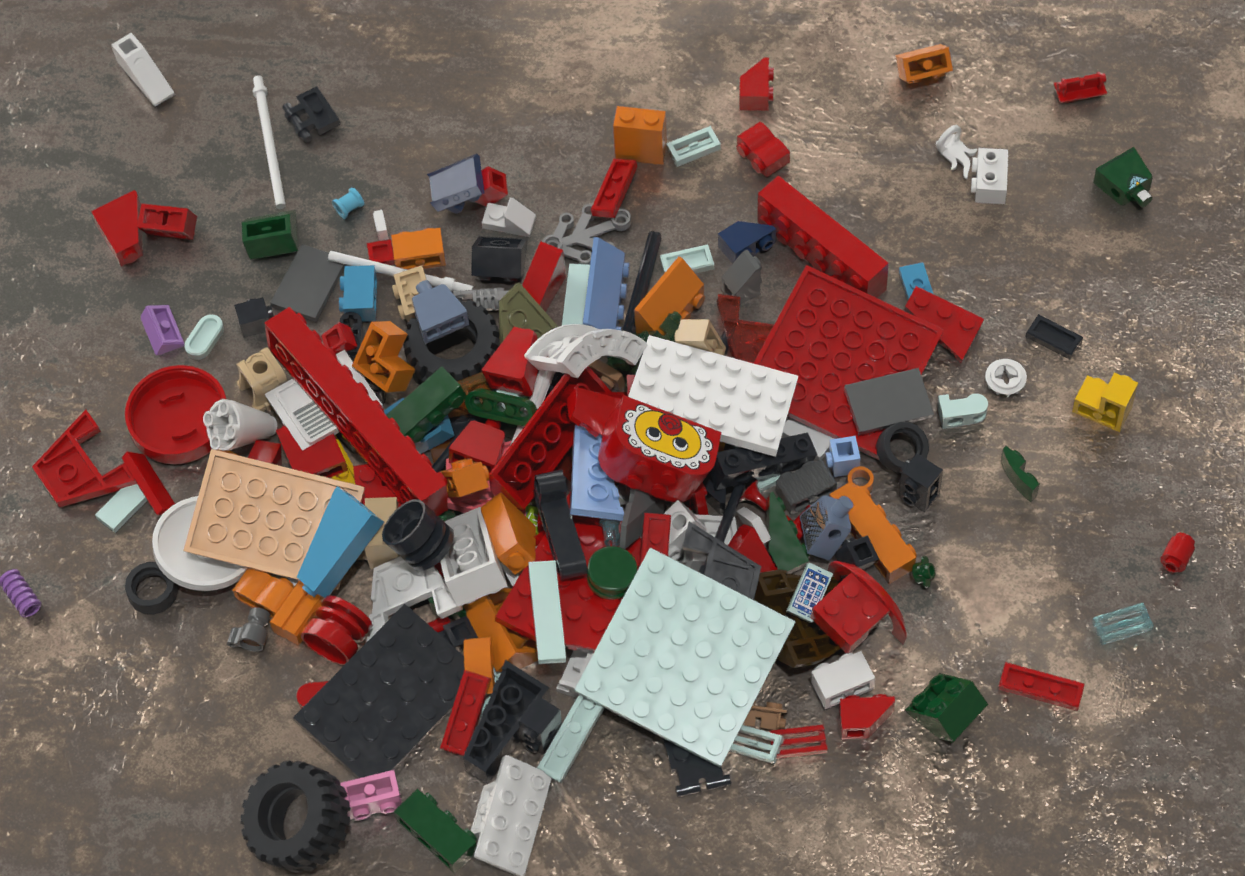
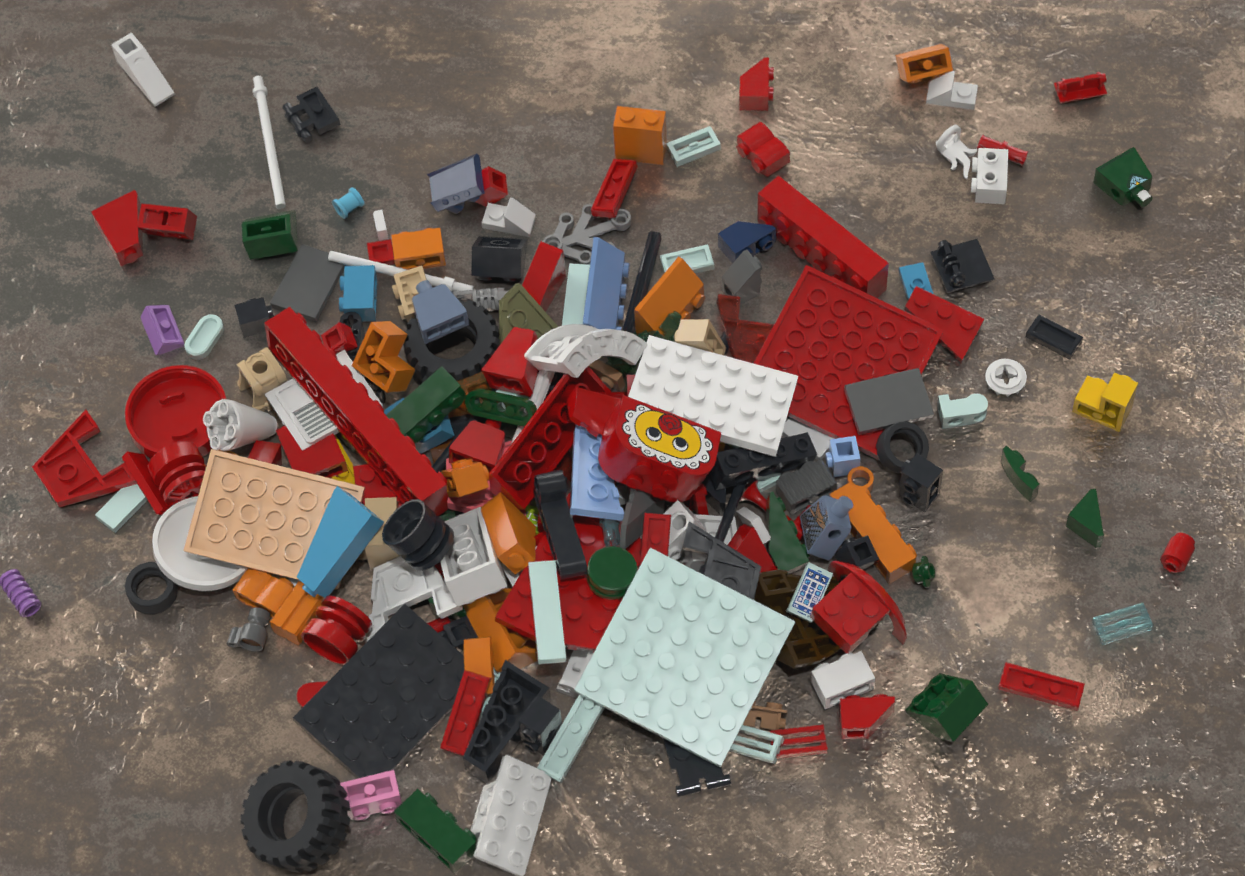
none -> red wheel [147,441,206,508]
none -> white slope [926,71,978,110]
none -> black hinge [930,239,995,293]
none -> red pin [977,134,1029,166]
none -> dark green slope [1066,489,1104,548]

